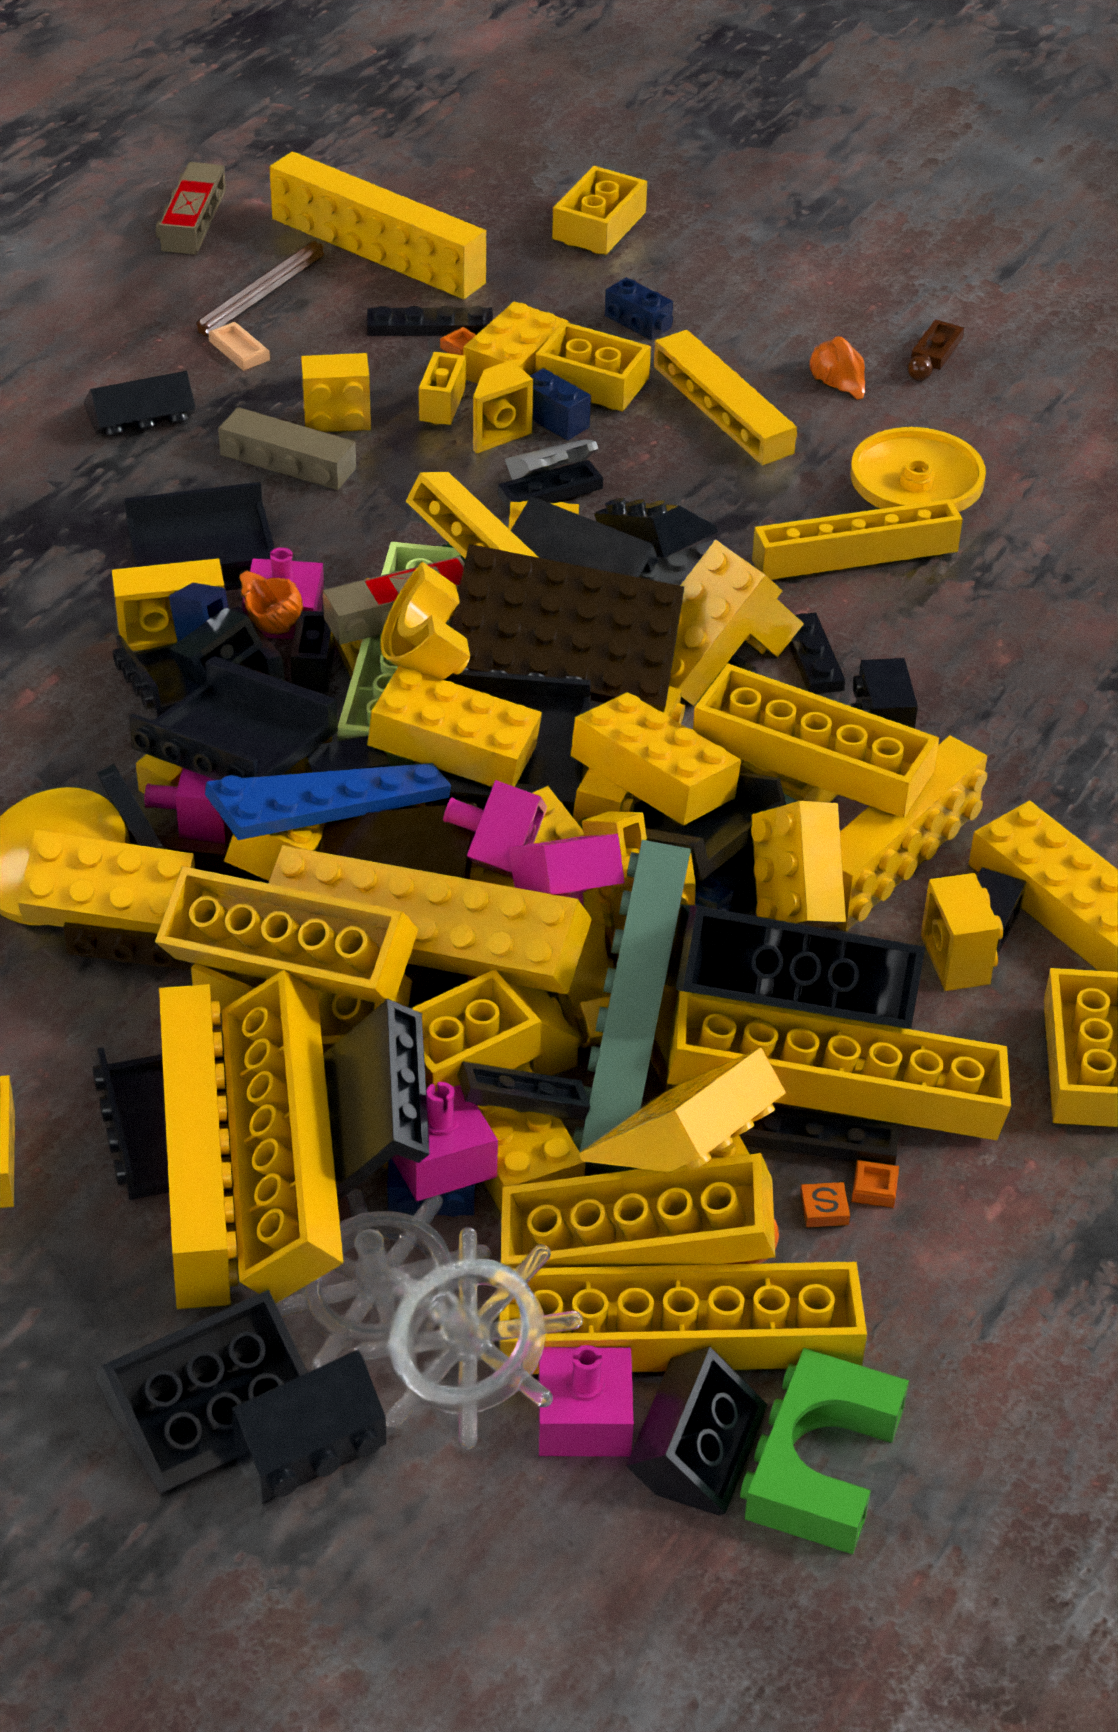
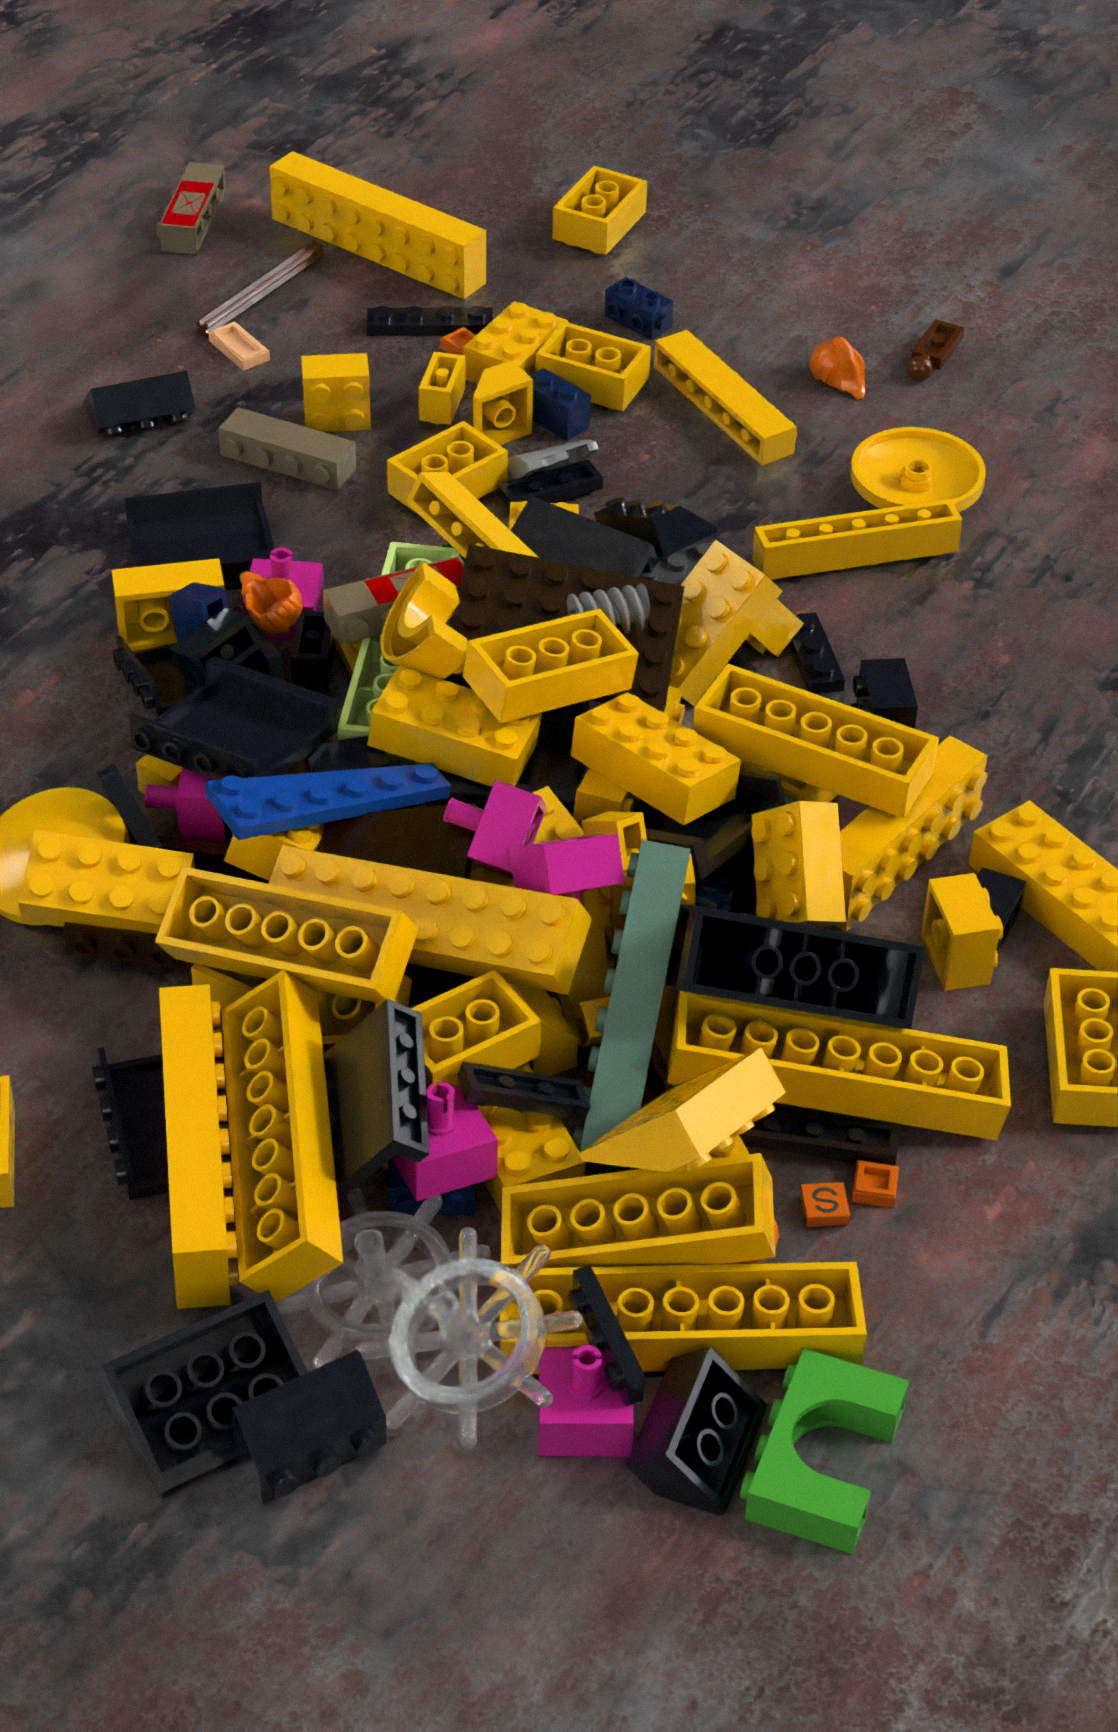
none -> yellow brick [387,421,508,515]
none -> yellow brick [462,608,639,723]
none -> light grey piece [567,583,650,634]
none -> black plate [568,1265,645,1406]

